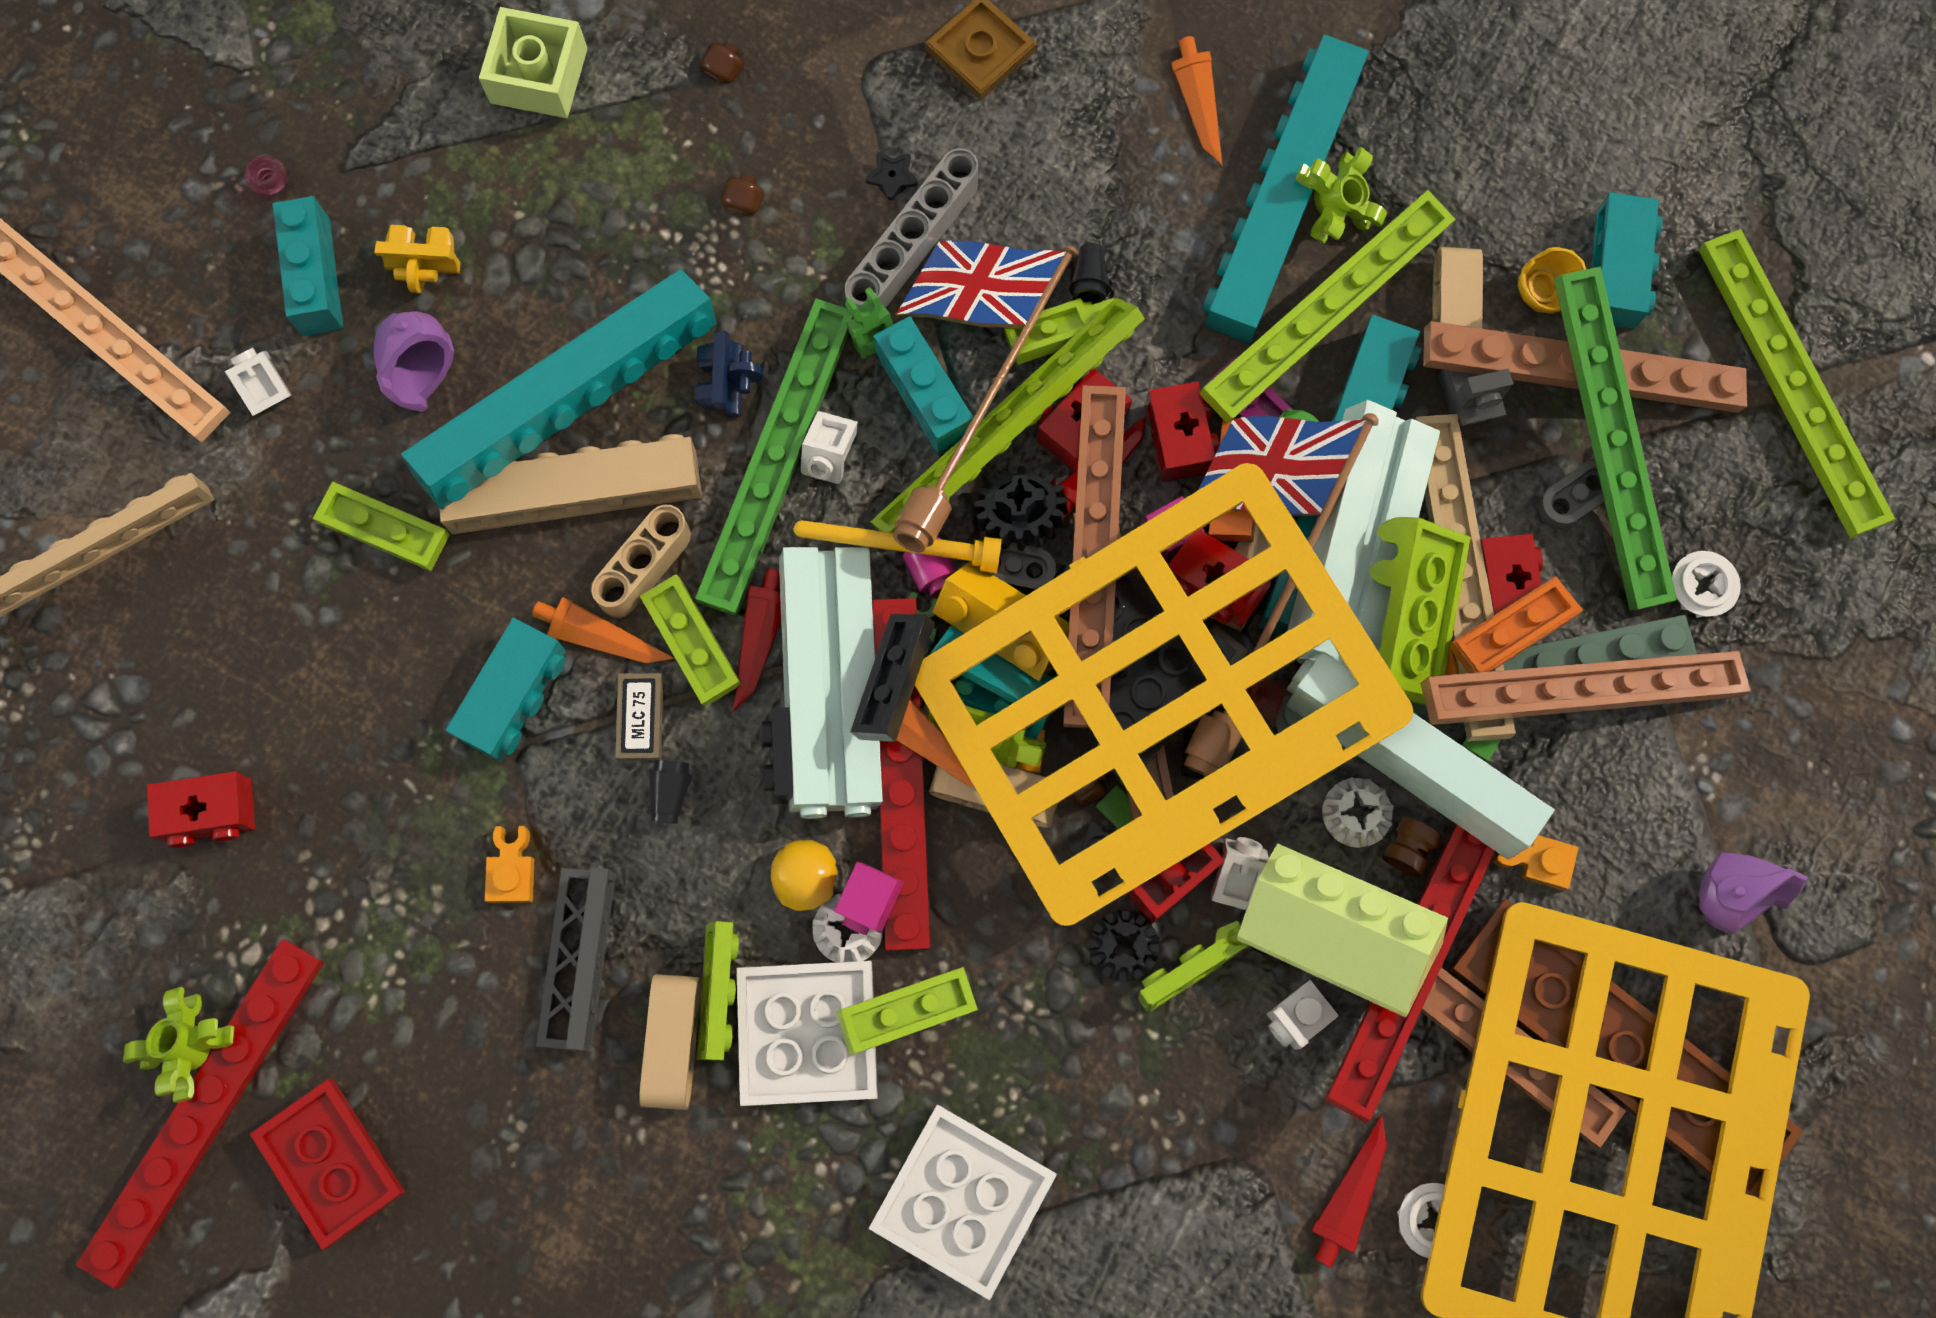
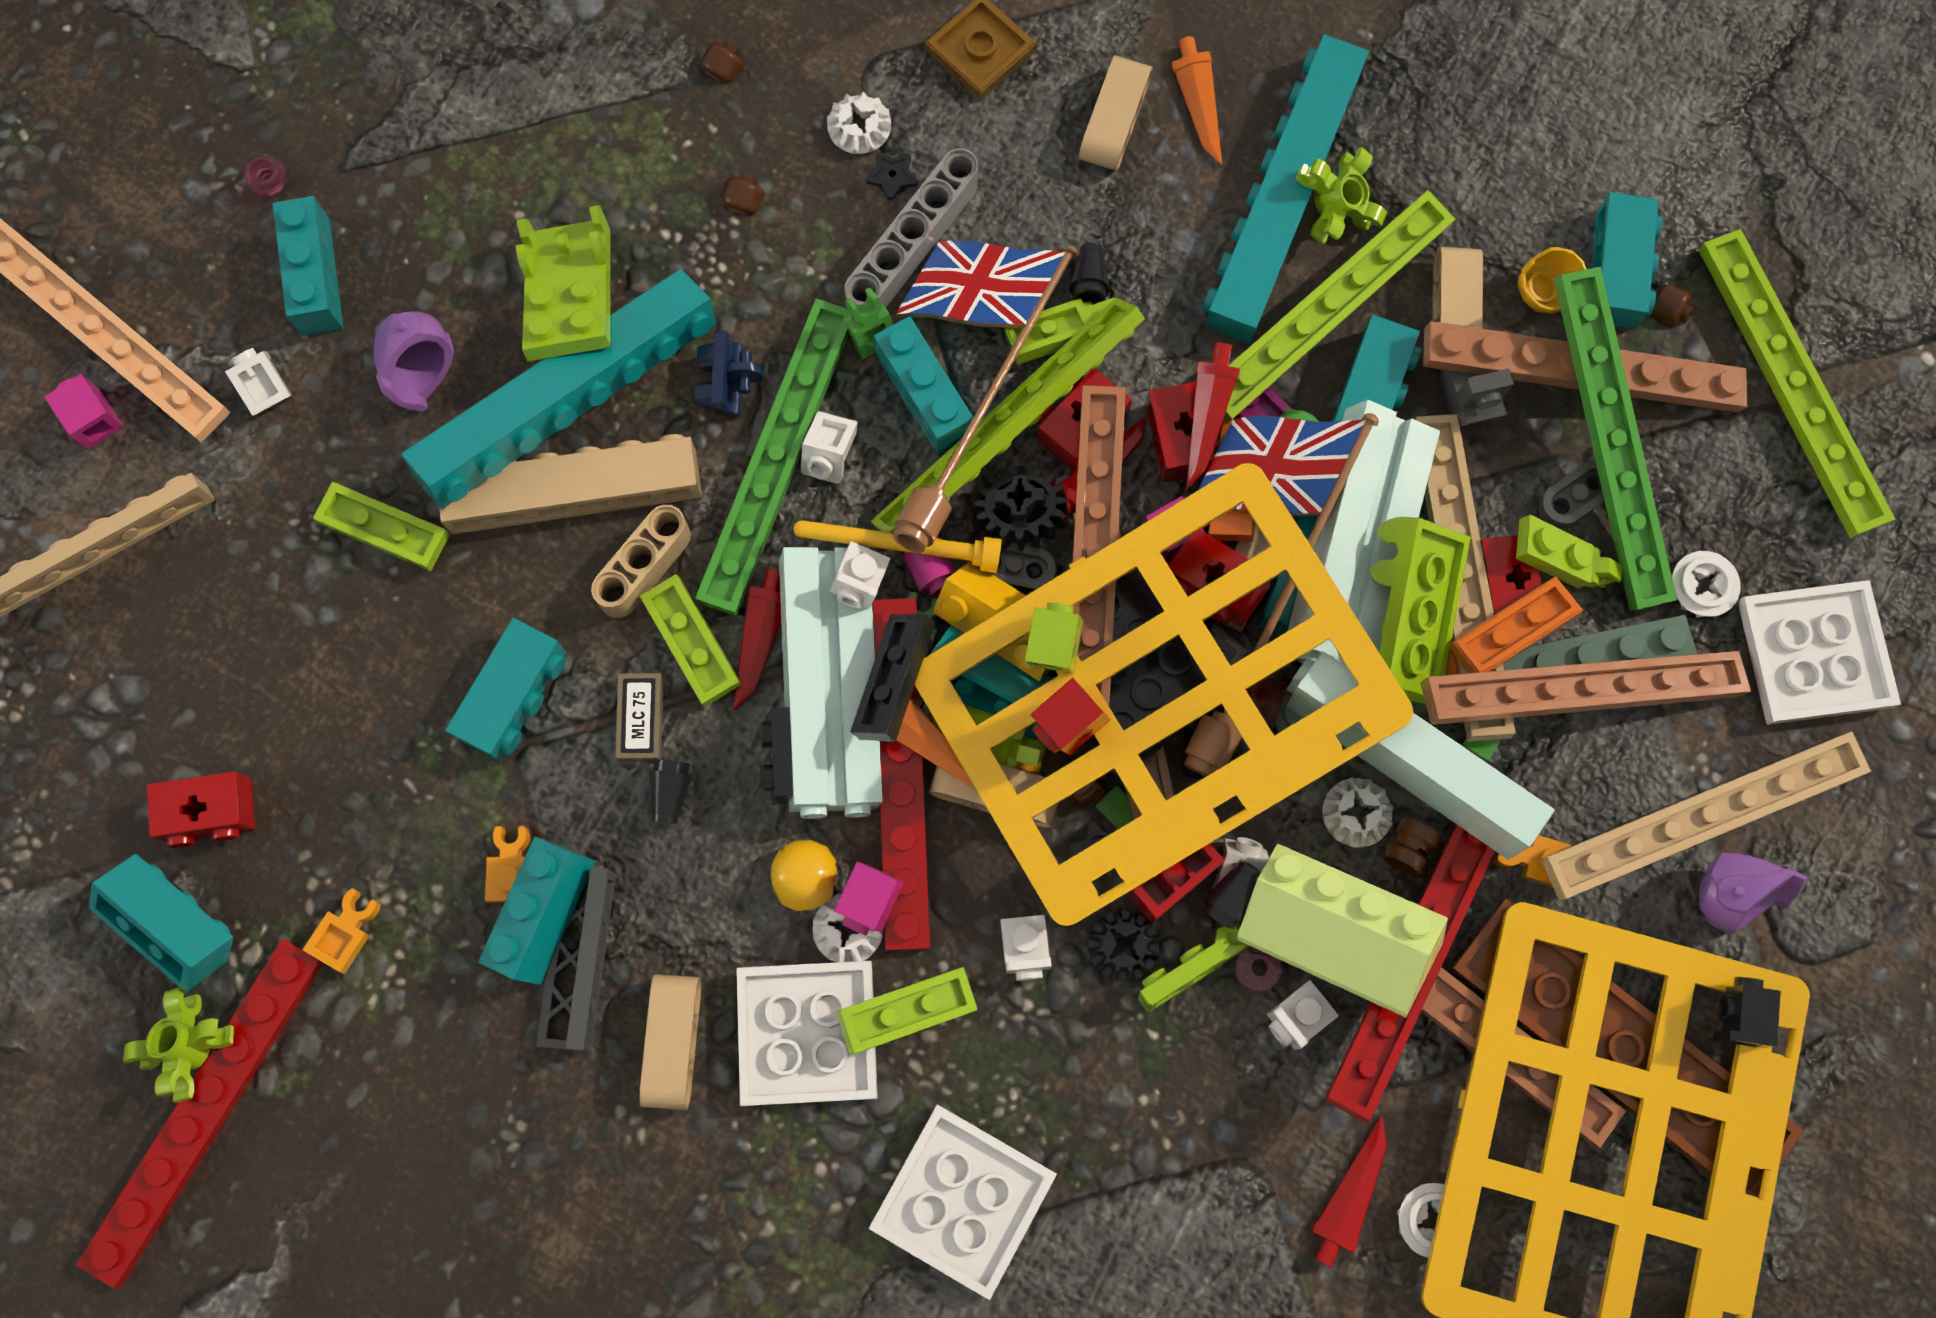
red plate [250,1079,406,1250] -> none
yellow hips [374,225,461,293] -> none
yellowish green brick [479,7,588,118] -> none
orange bar [532,597,675,664] -> none
lime plate [696,921,739,1061] -> none
none -> dark pink brick [44,374,124,450]
none -> teal brick [88,854,233,992]
none -> light orange plate [303,888,381,974]
none -> teal brick [478,837,596,985]
none -> lime hinge [516,205,611,362]
none -> white gear [827,91,891,154]
none -> white bracket [829,541,891,608]
none -> white bracket [1000,915,1052,981]
none -> lime brick [1025,602,1083,674]
none -> red brick [1030,677,1110,756]
none -> tan beam [1079,55,1153,171]
none -> red bar [1186,342,1240,490]
none -> black cone [1203,859,1261,929]
none -> clear pink plate [1235,947,1281,991]
none -> lime hinge [1516,515,1622,588]
none -> tan plate [1541,731,1871,900]
none -> reddish brown piece [1650,284,1694,328]
none -> black brick [1713,977,1781,1048]
none -> white plate [1737,580,1901,725]

